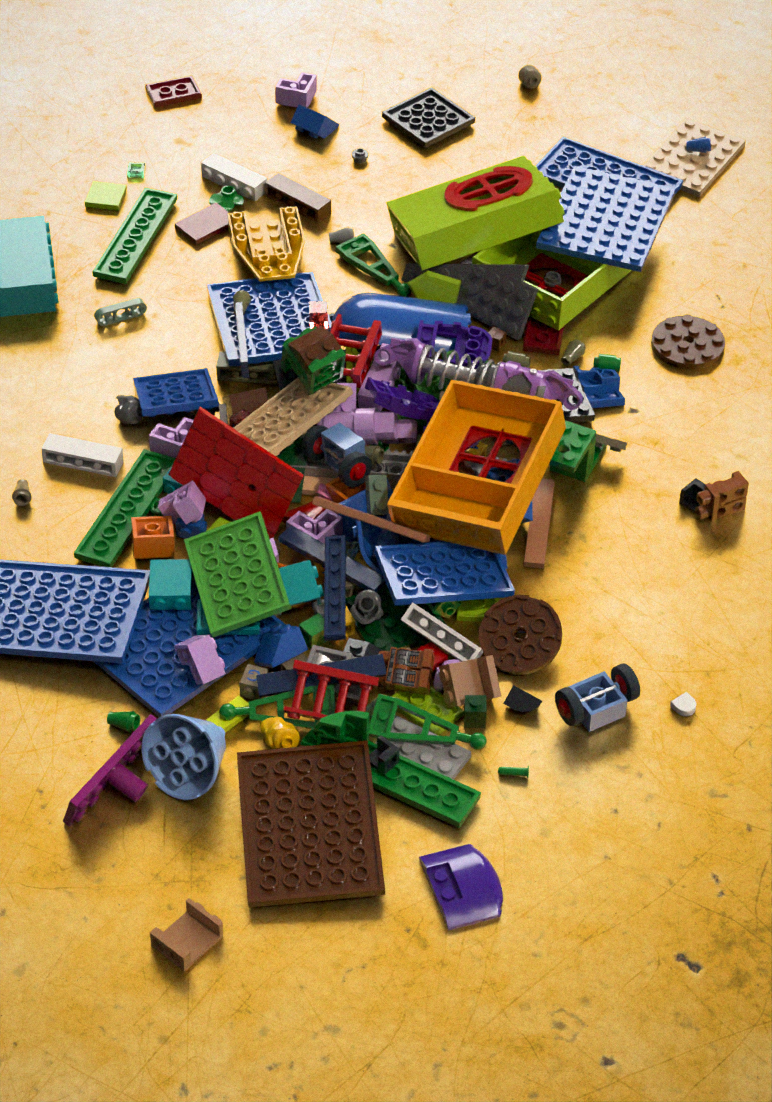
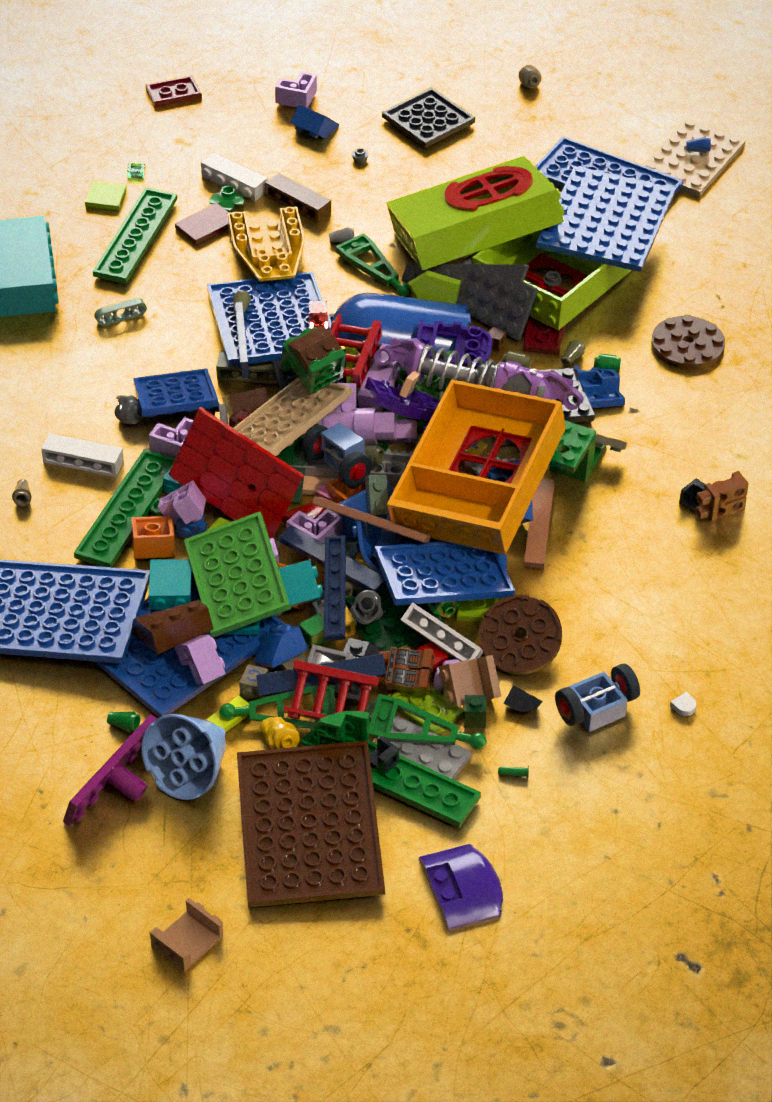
none -> reddish brown wedge [132,600,214,654]
none -> light nougat tile [400,371,420,398]

